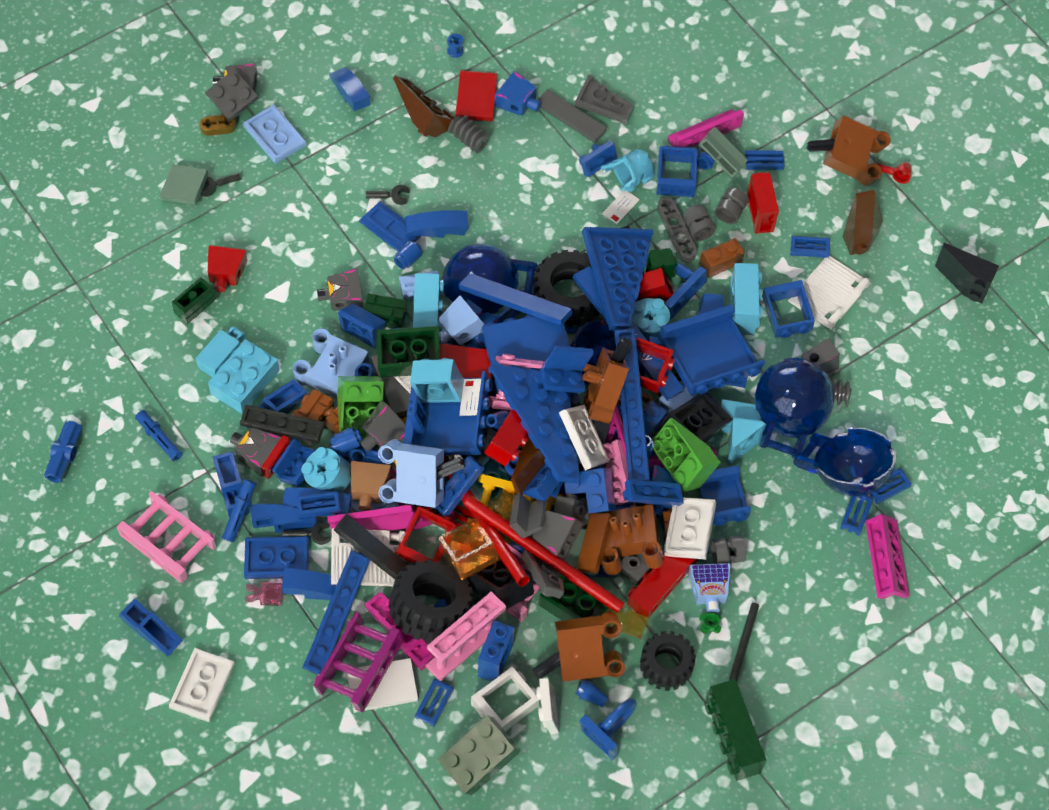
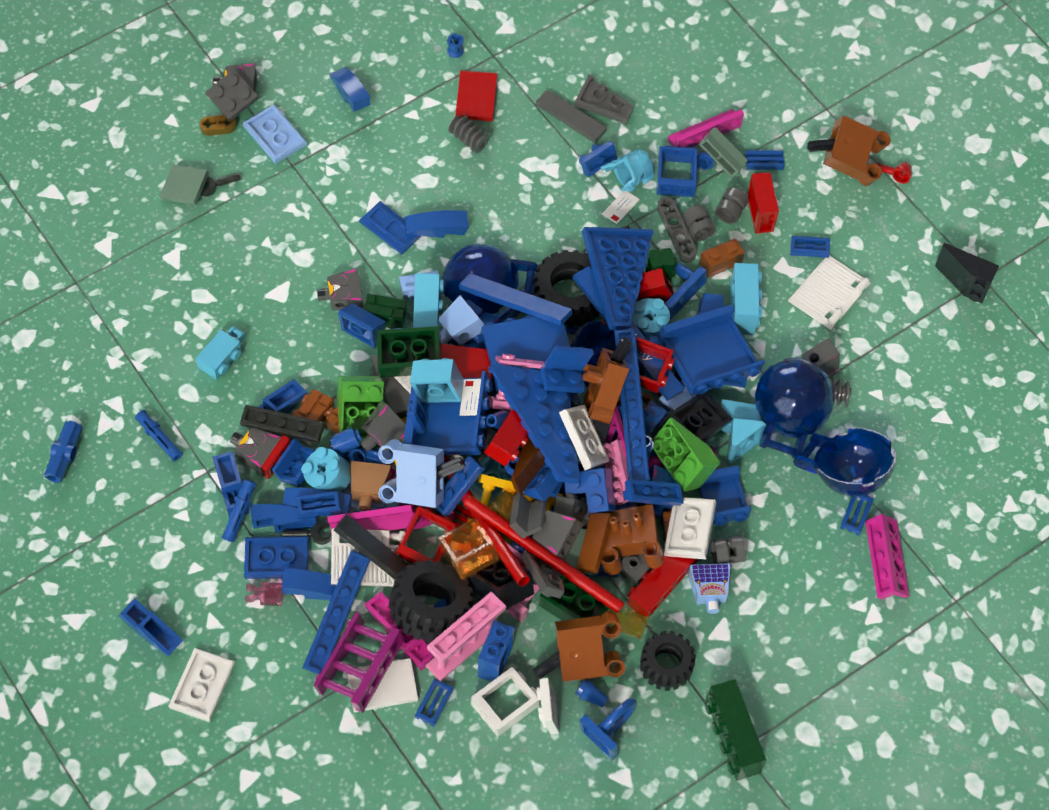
bright pink fence [117,491,216,583] -> none
dark green brick [171,277,216,324] -> none
red torso [208,245,247,292] -> none
medium azure brick [208,339,280,414] -> none
light blue piece [293,329,369,399] -> none
blue cone [355,363,375,376] -> none
pearl dark grey piece [366,185,410,205] -> none
reddish brown wedge [393,75,455,137] -> none
blue brick [393,241,422,270] -> none
brick [438,715,521,795] -> none
blue torso [494,71,542,116] -> none
green plate [699,613,721,634] -> none
pearl dark grey bar [729,603,759,682] -> none
blue window [762,280,815,338] -> none
reddish brown wedge [843,190,883,255] -> none
blue tile [865,468,912,505] -> none

